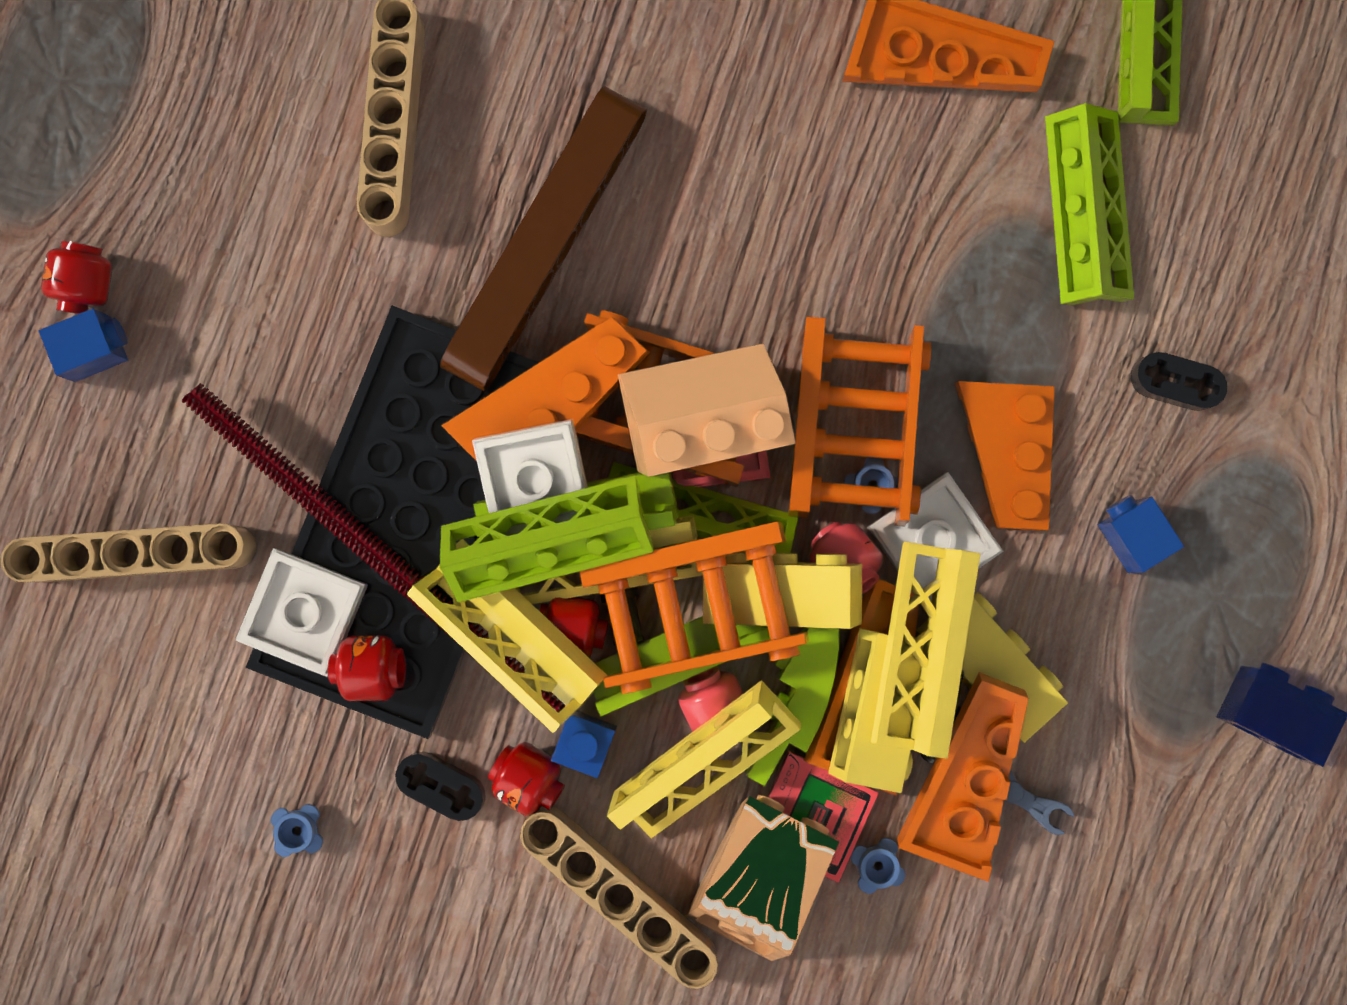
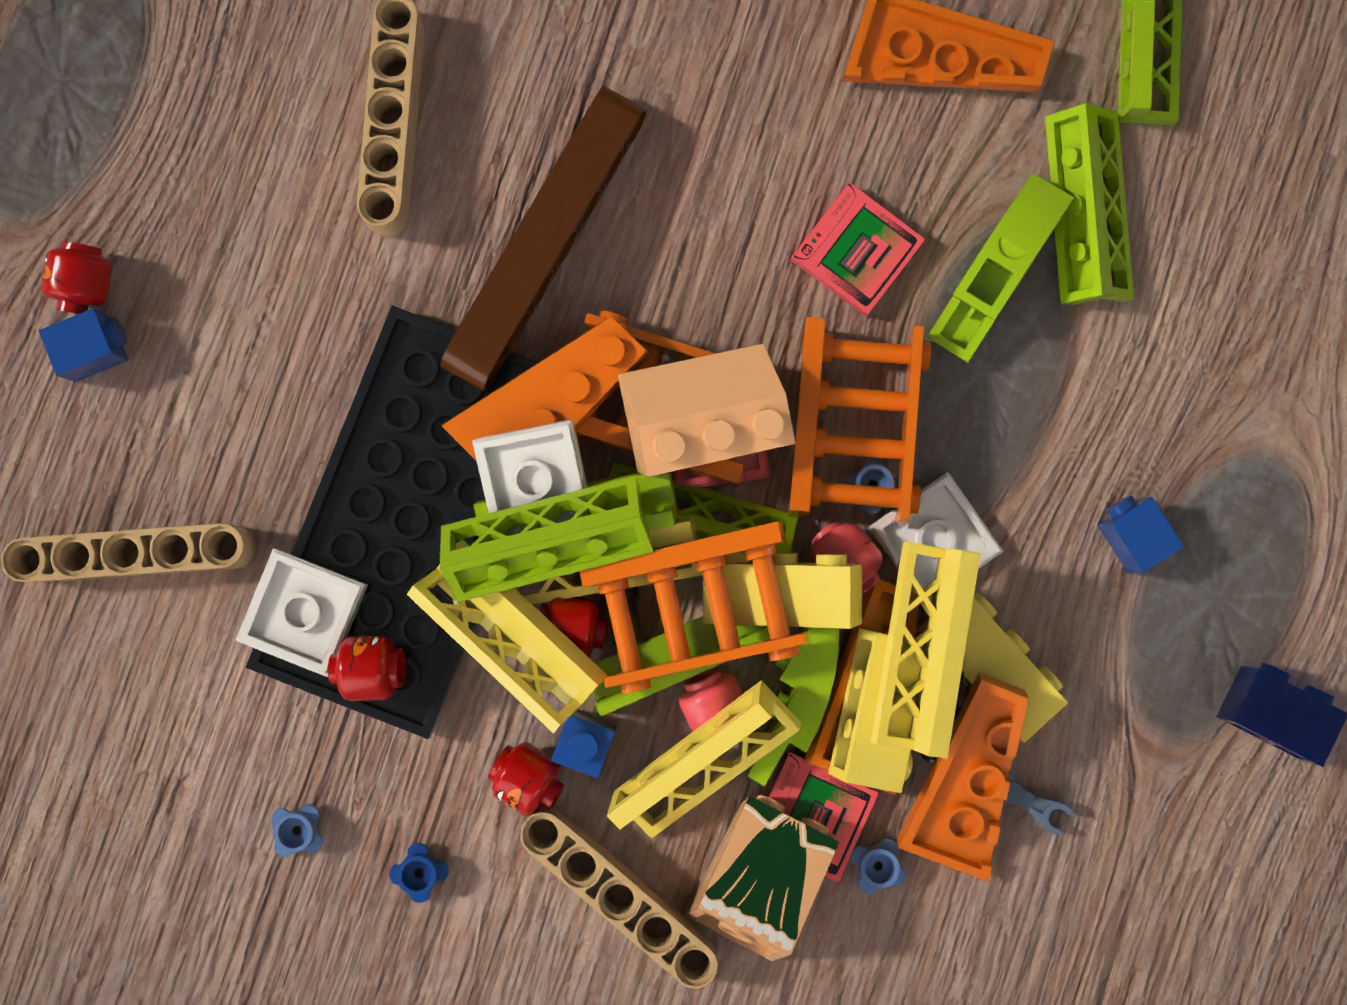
dark red axle [182,383,566,713] -> none
black beam [395,751,486,821] -> none
orange wing [955,381,1055,531] -> none
black beam [1131,352,1227,411] -> none
none -> blue plate [389,843,449,903]
none -> coral tile [790,182,925,317]
none -> lime slope [927,173,1075,363]

